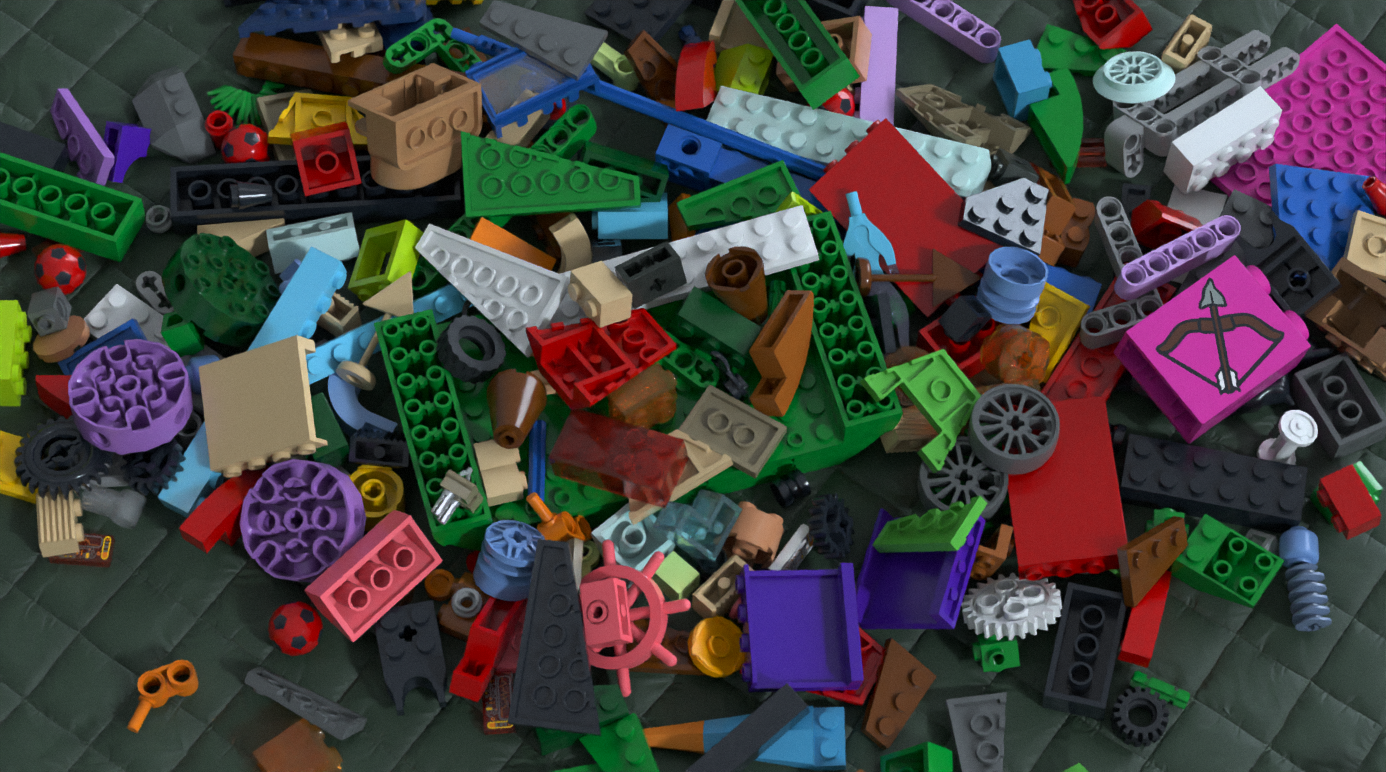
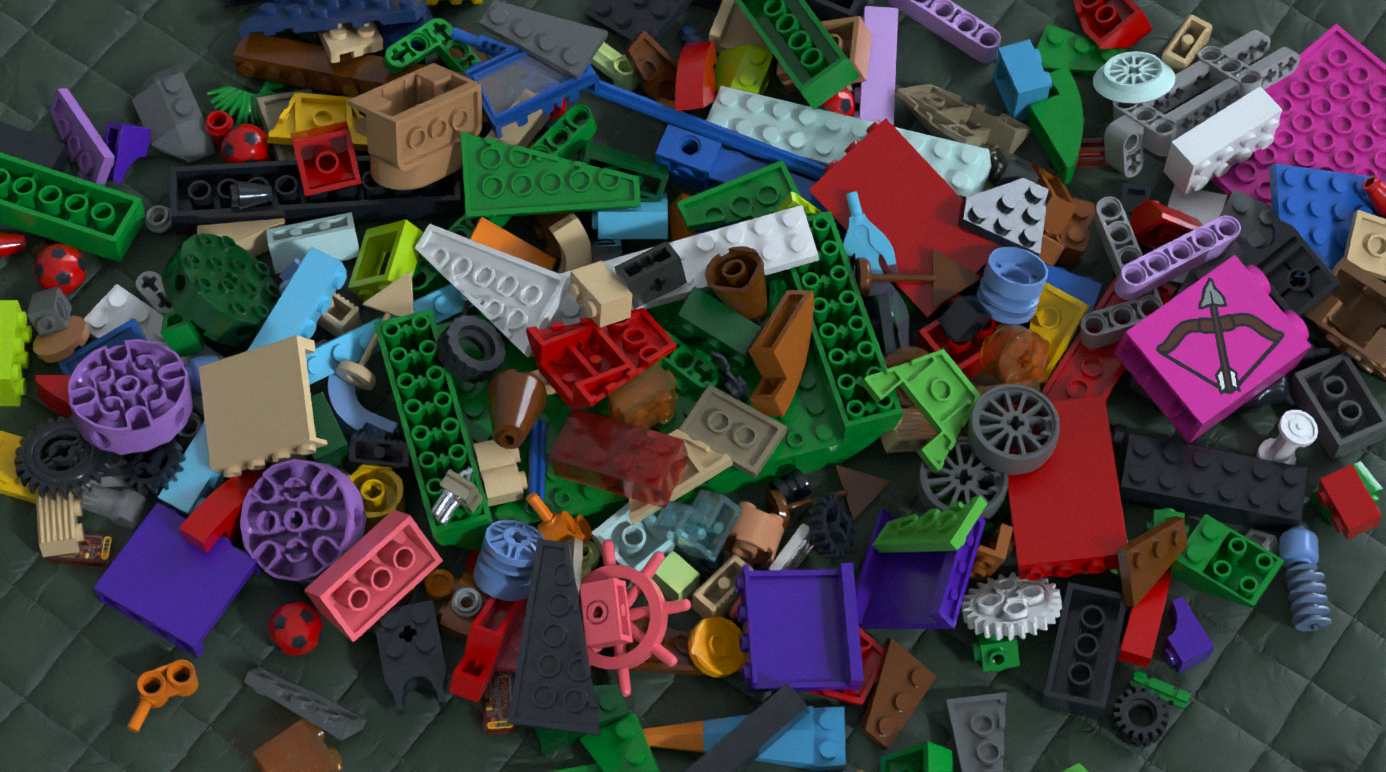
none -> dark purple panel [93,502,261,659]
none -> reddish brown piece [765,465,890,530]
none -> dark purple arch [1162,596,1214,674]

